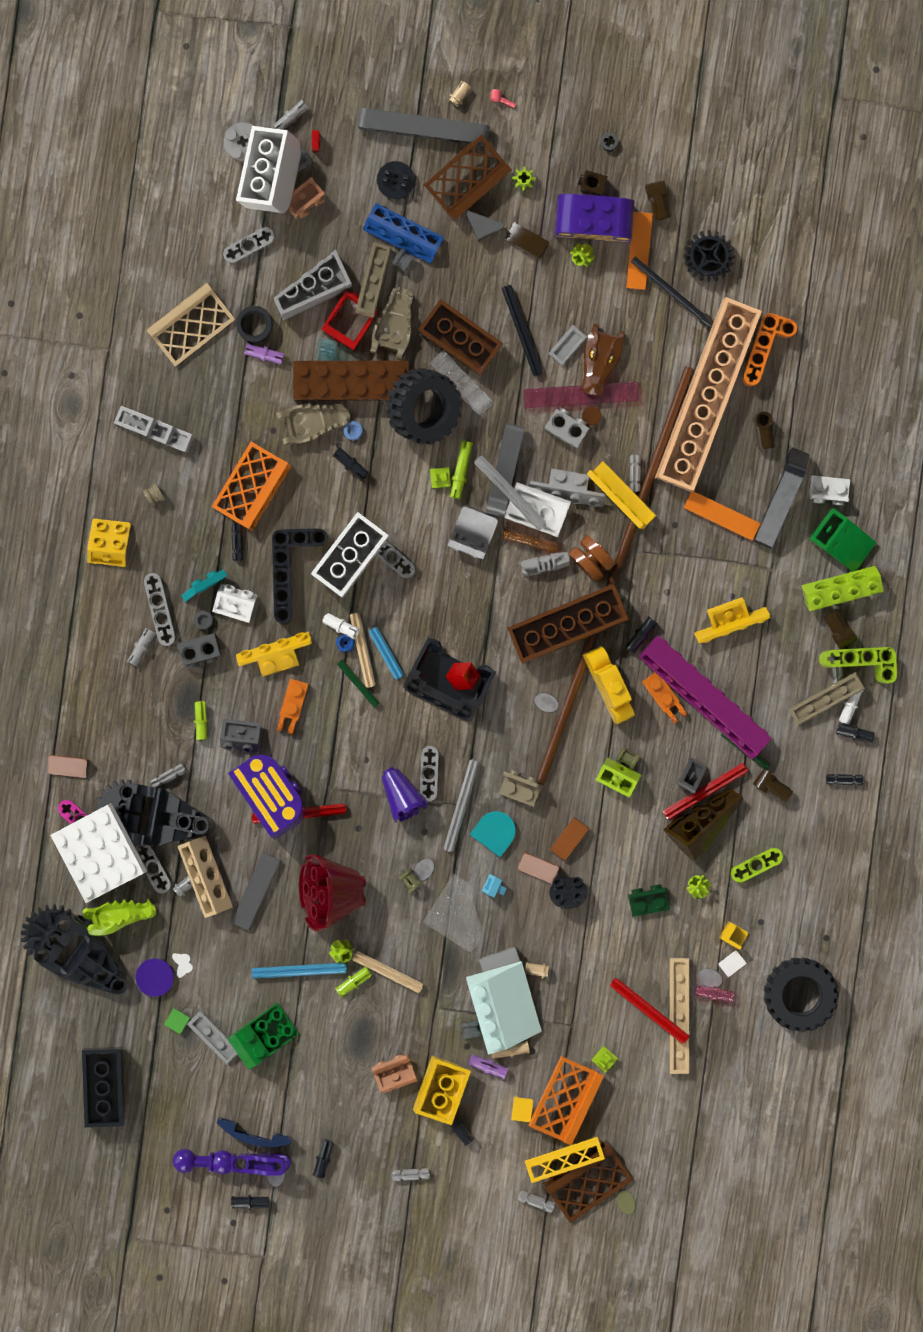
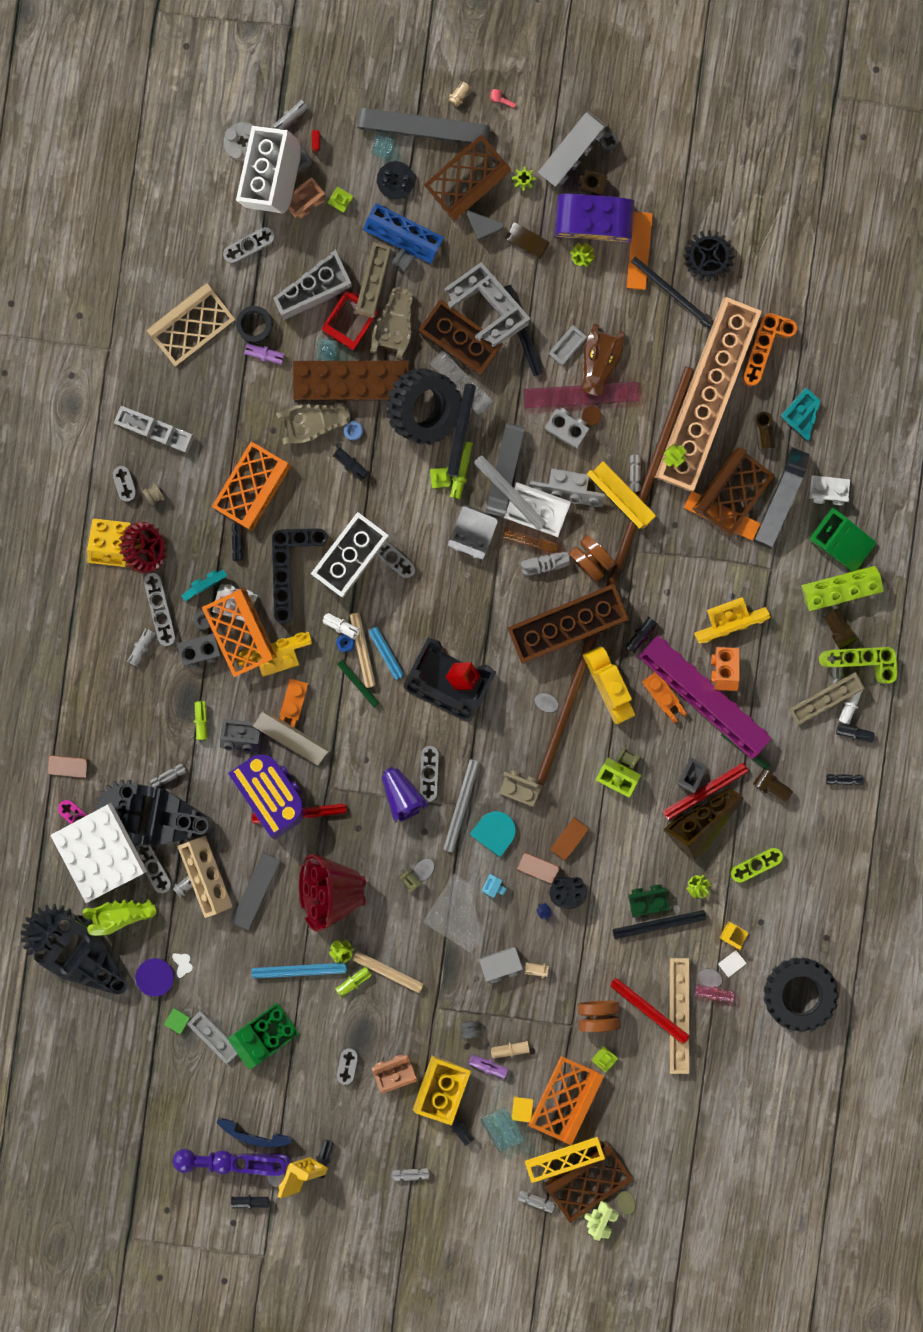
black brick [82,1047,125,1128] -> none
light aqua slope [466,961,542,1054] -> none
dark brown piece [645,180,671,221] -> none
none -> light grey beam [113,466,136,502]
none -> dark red gear [118,522,168,574]
none -> orange fence [202,588,277,677]
none -> dark tan tile [253,709,329,765]
none -> yellow bracket [278,1157,328,1198]
none -> lime tile [327,186,354,213]
none -> light grey beam [337,1048,358,1085]
none -> clear light blue tile [371,134,395,159]
none -> light grey wedge [444,262,531,347]
none -> black axle [447,384,476,477]
none -> clear light blue bracket [481,1107,524,1152]
none -> clear blue plate [536,902,553,921]
none -> light grey wedge [538,111,608,187]
none -> dark orange wheel [577,1001,621,1032]
none -> yellowish green hips [585,1201,619,1241]
none -> black axle [612,910,707,939]
none -> lime gear [663,444,687,468]
none -> reddish brown fence [692,447,774,536]
none -> orange brick [711,647,739,691]
none -> teal wing [780,388,820,441]

